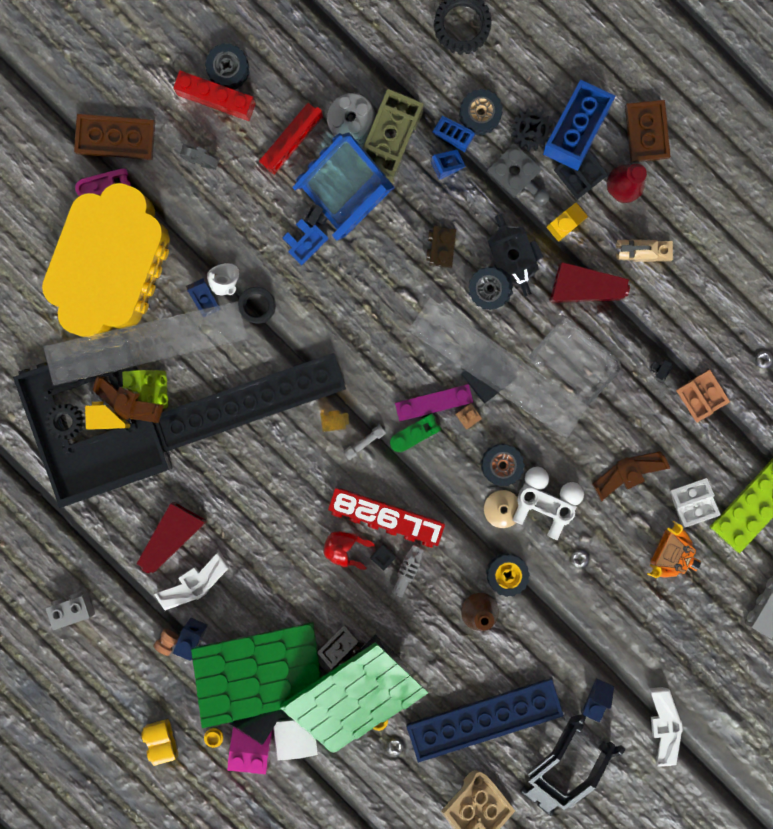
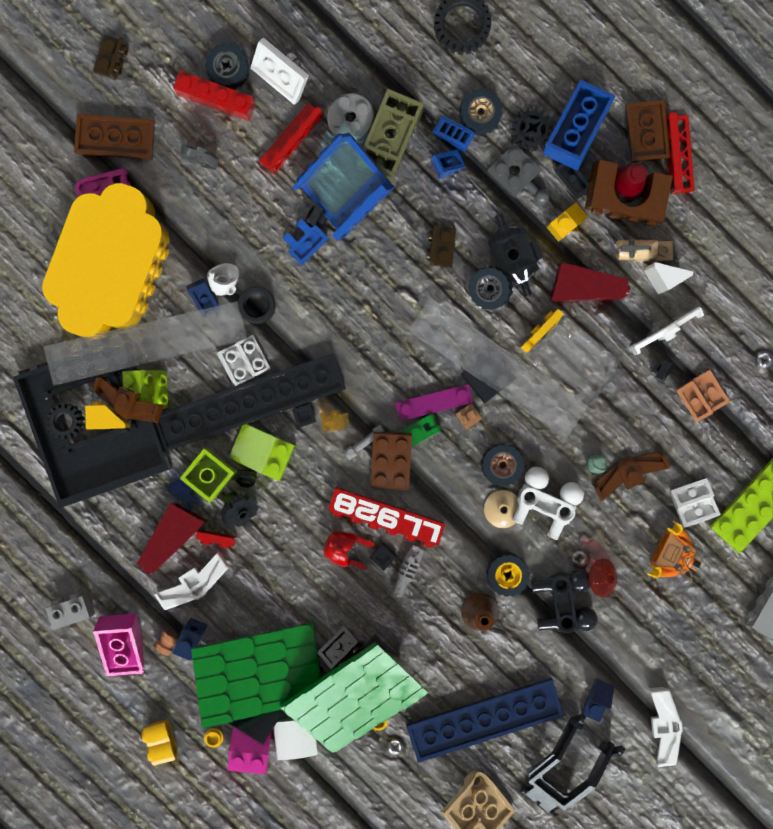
none -> dark brown bracket [93,35,129,81]
none -> dark pink slope [93,613,145,676]
none -> clear blue plate [167,477,200,511]
none -> lime brick [180,447,237,503]
none -> red plate [195,529,237,548]
none -> white slope [217,335,271,387]
none -> black plant [220,492,259,528]
none -> lime slope [229,424,296,481]
none -> black plate [236,469,257,488]
none -> white plate [250,38,309,105]
none -> black plate [292,404,317,428]
none -> reddish brown plate [371,431,412,490]
none -> yellow plate [521,309,564,353]
none -> black piece [531,569,598,633]
none -> reddish brown arch [585,160,672,227]
none -> sand green piece [587,454,607,474]
none -> clear red dish [589,559,617,597]
none -> white plate [630,307,704,355]
none -> white slope [644,262,693,294]
none -> red fence [667,112,695,194]

